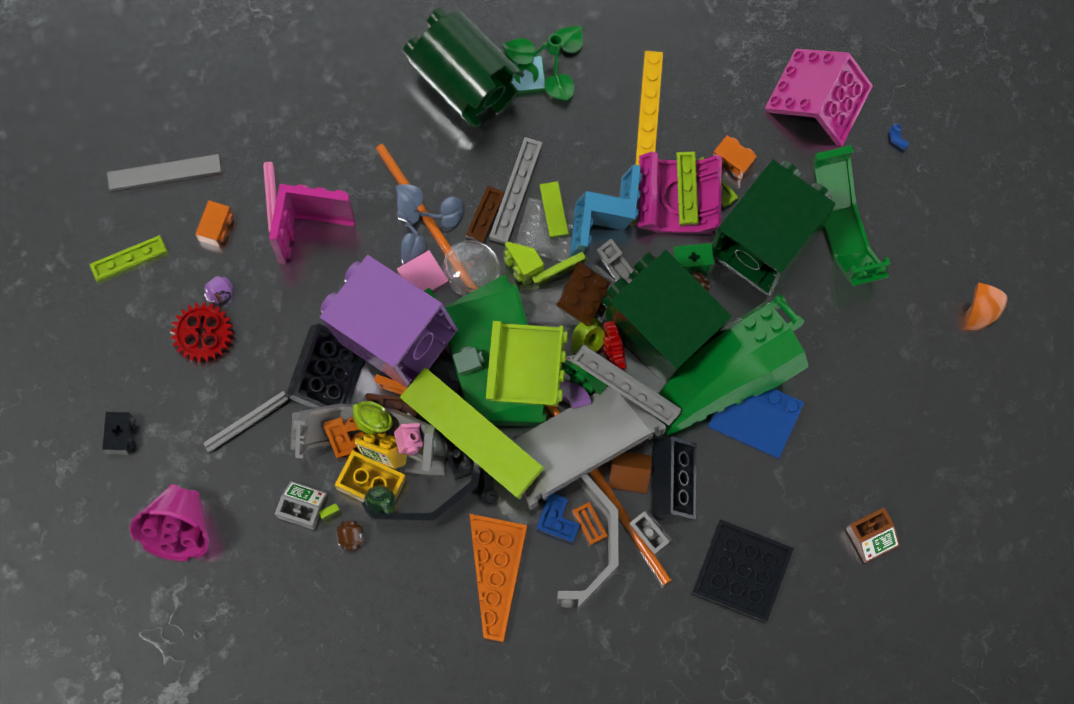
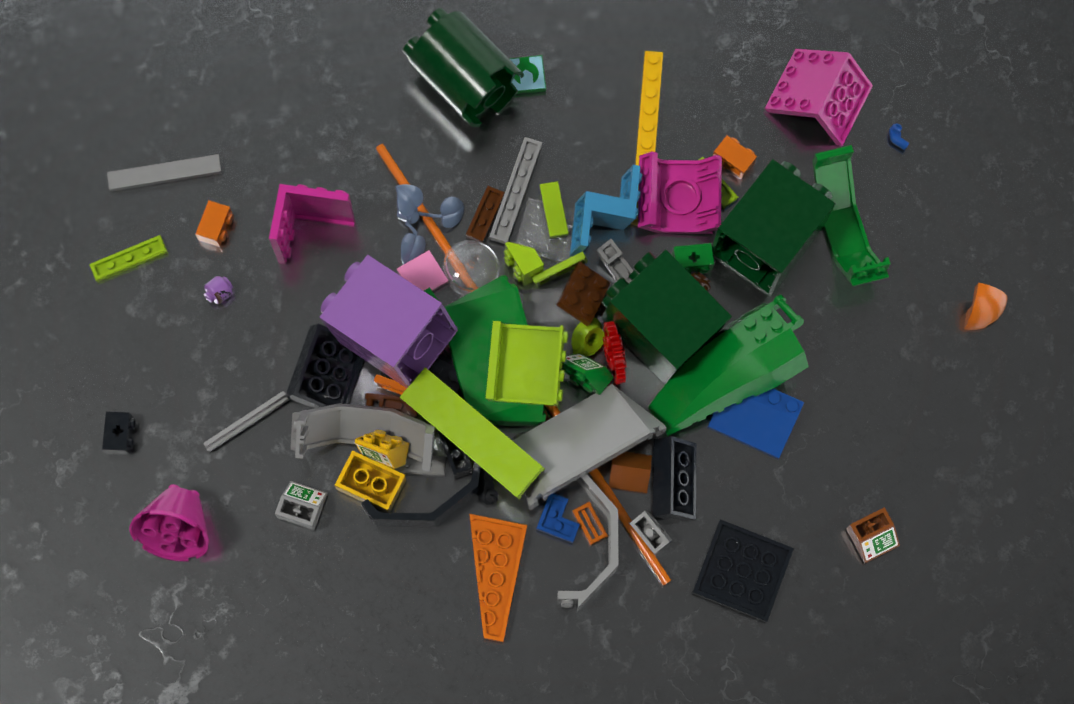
red gear [170,302,234,364] -> none
bright pink axle [263,162,277,232] -> none
lime tile [319,504,341,522] -> none
orange plate [324,417,365,458] -> none
reddish brown head [336,521,363,550] -> none
lime piece [352,401,392,435] -> none
clear green hair [364,485,395,514] -> none
bright pink brick [394,423,423,455] -> none
sand green brick [453,346,485,376] -> none
green plant [503,26,583,101] -> none
medium lavender tile [560,381,592,409] -> none
light grey plate [571,345,681,425] -> none
lime tile [676,151,698,226] -> none

